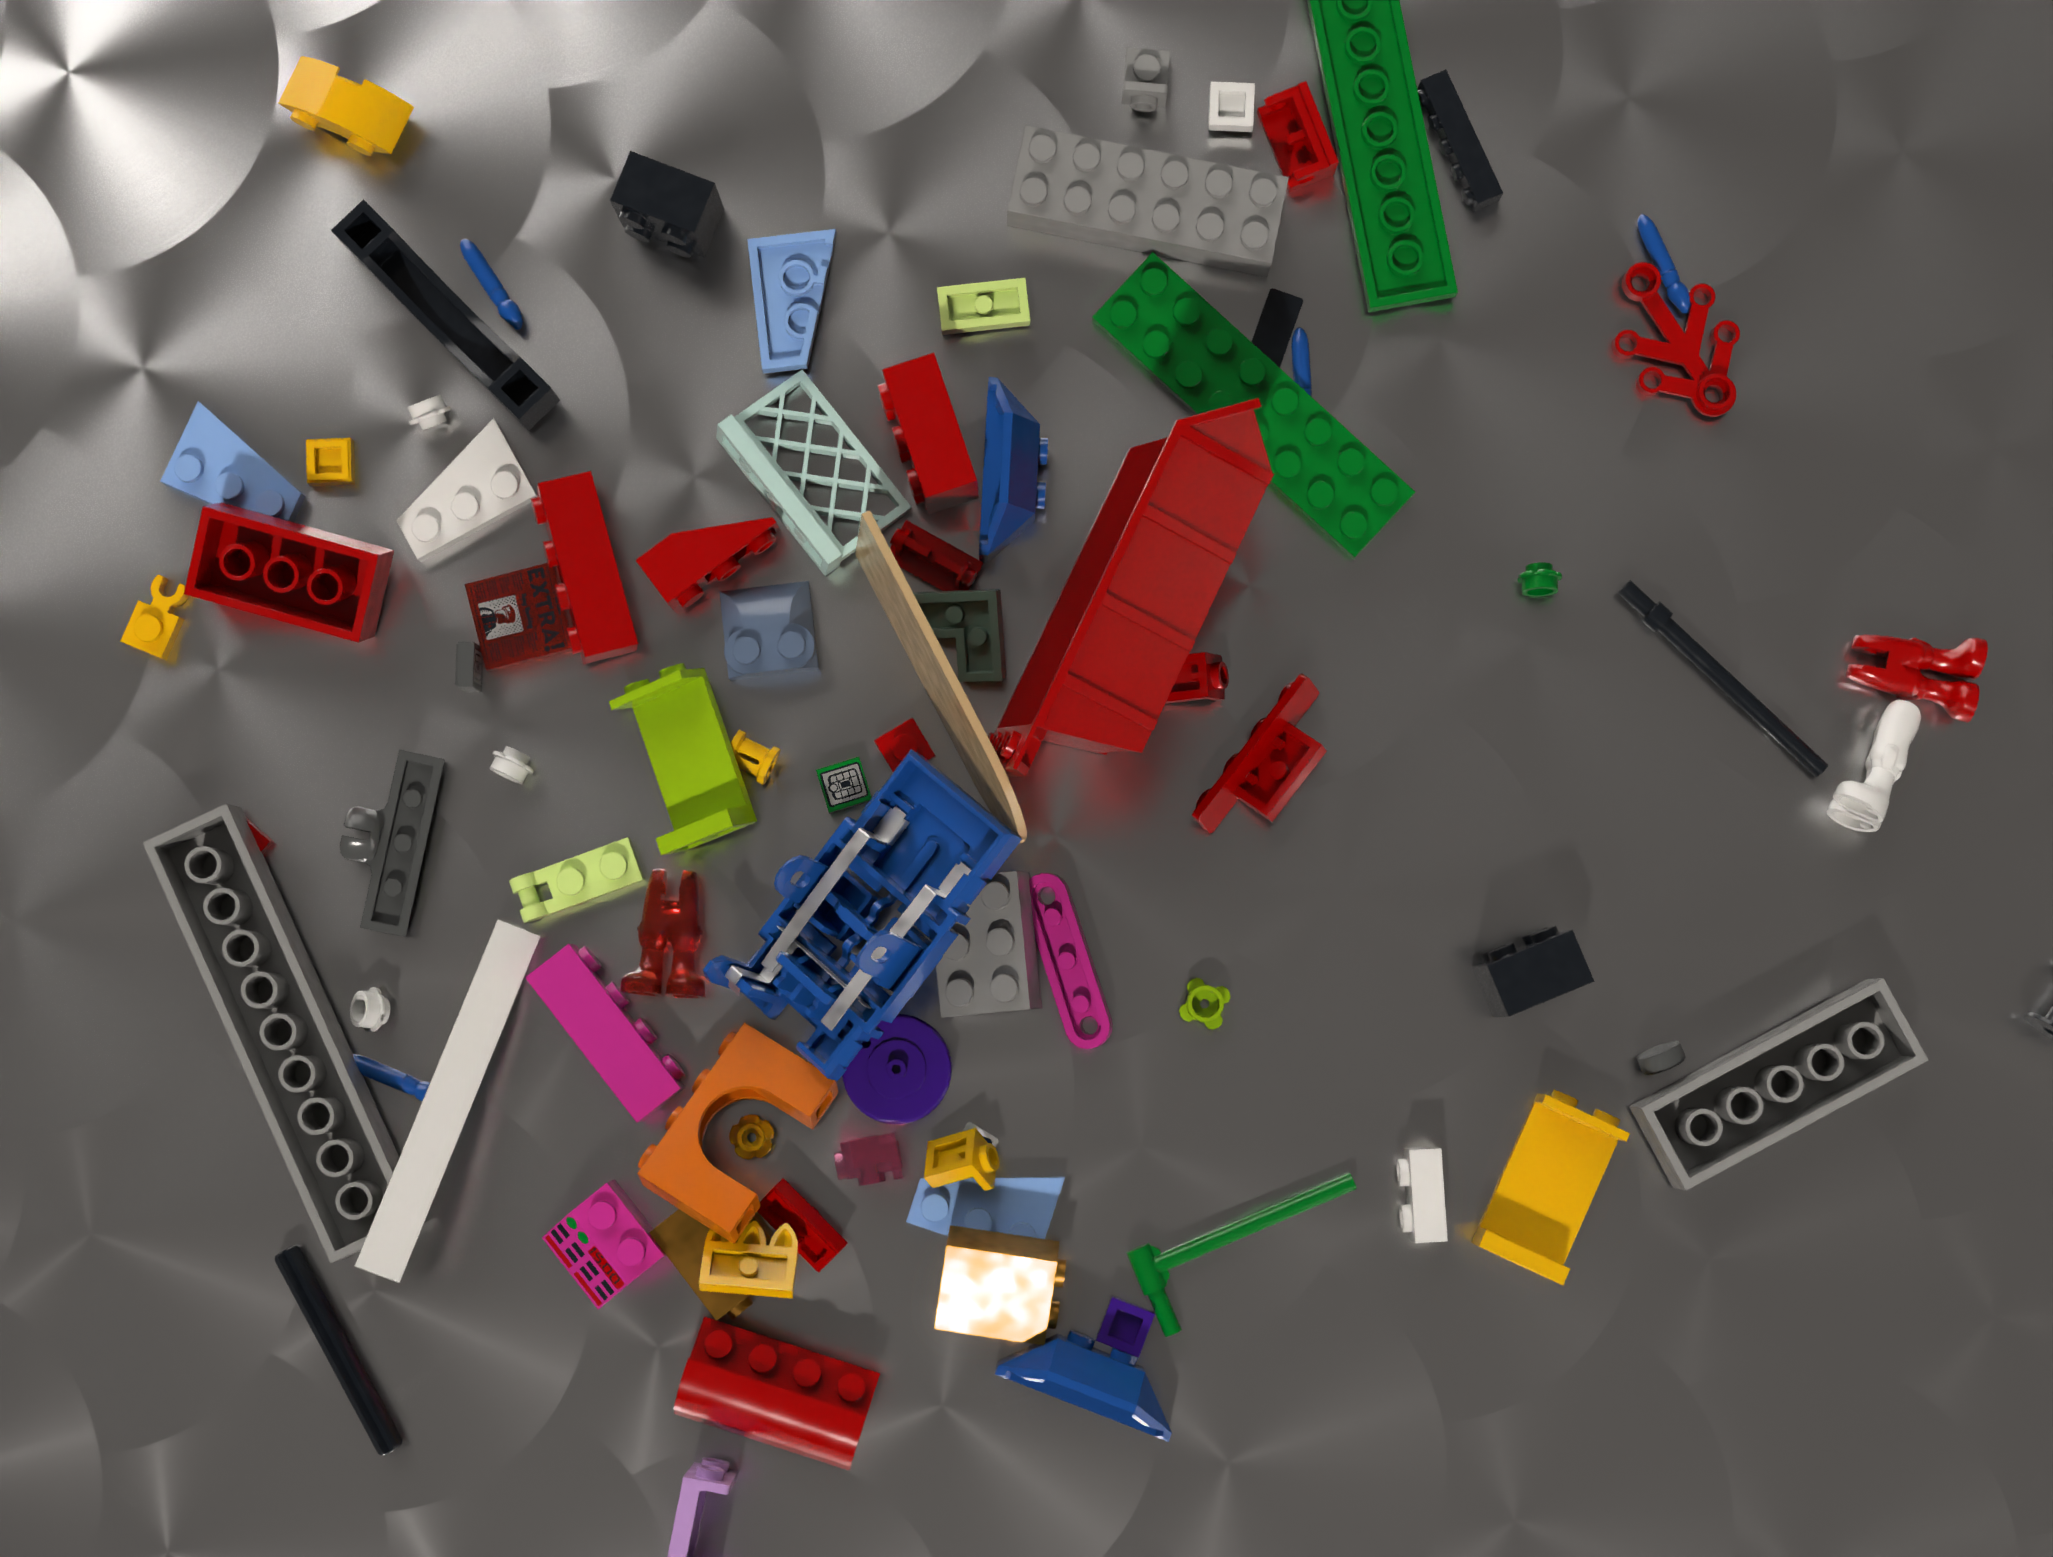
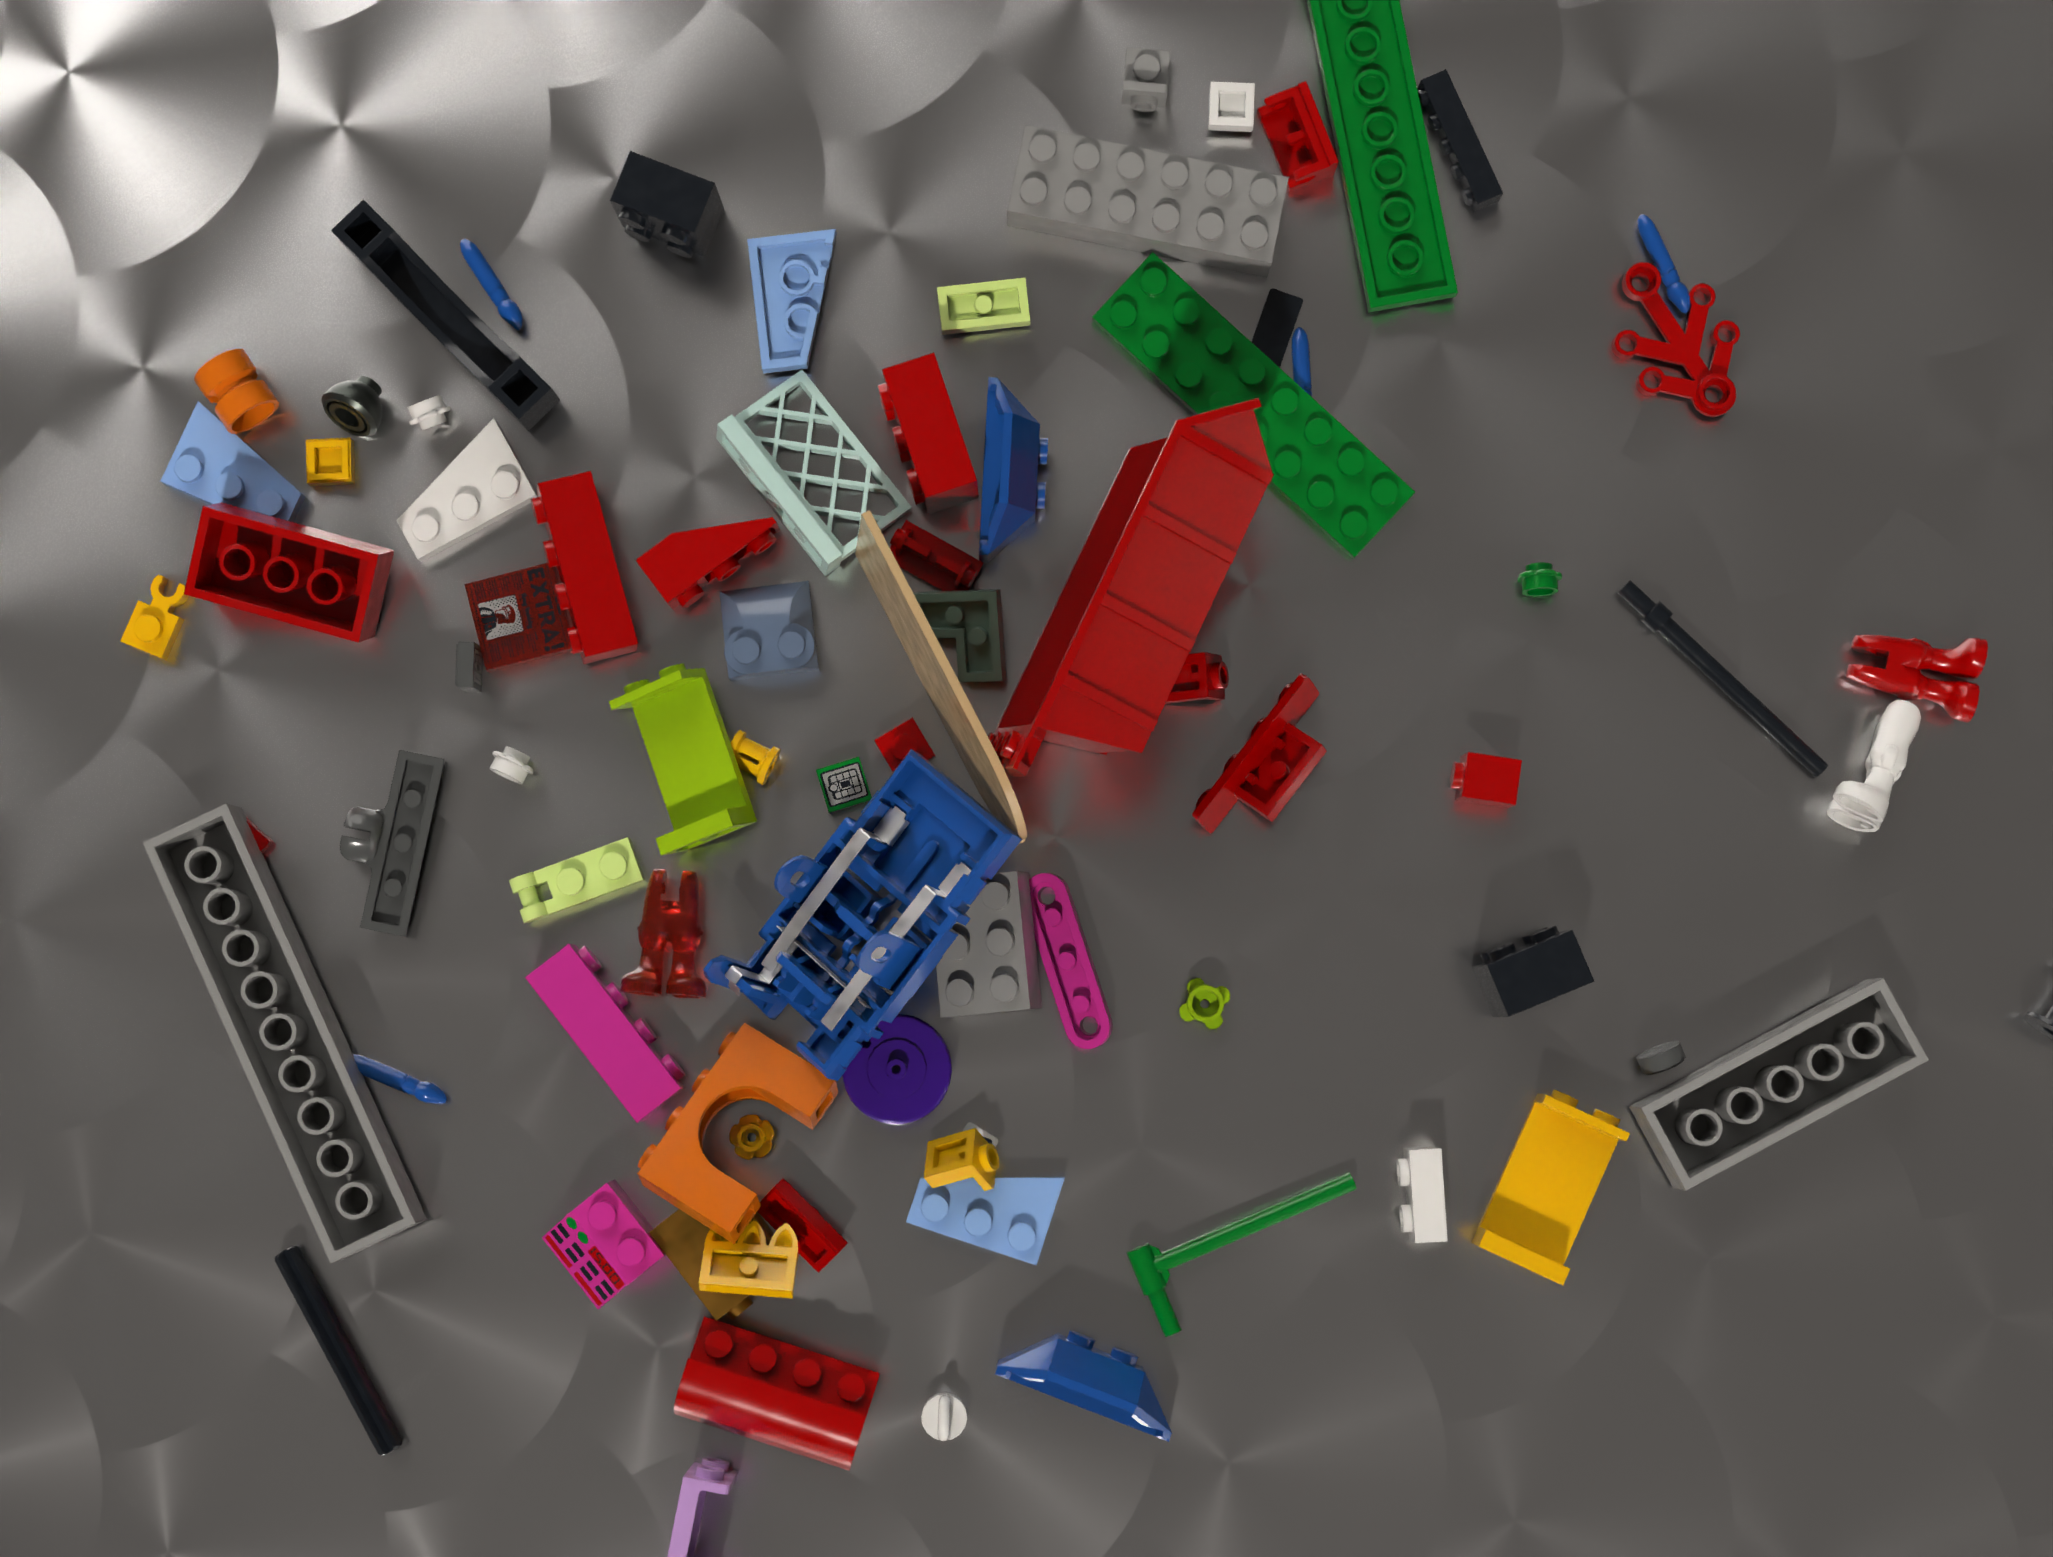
yellow brick [278,56,414,156] -> none
white plate [350,987,390,1032] -> none
white tile [354,920,540,1283] -> none
clear pink brick [834,1131,905,1186] -> none
brick [934,1225,1066,1345] -> none
dark purple plate [1095,1295,1155,1357] -> none
none -> orange wheel [194,349,279,434]
none -> pearl dark grey brick [321,376,382,436]
none -> white tile [921,1392,968,1441]
none -> red brick [1450,752,1522,808]

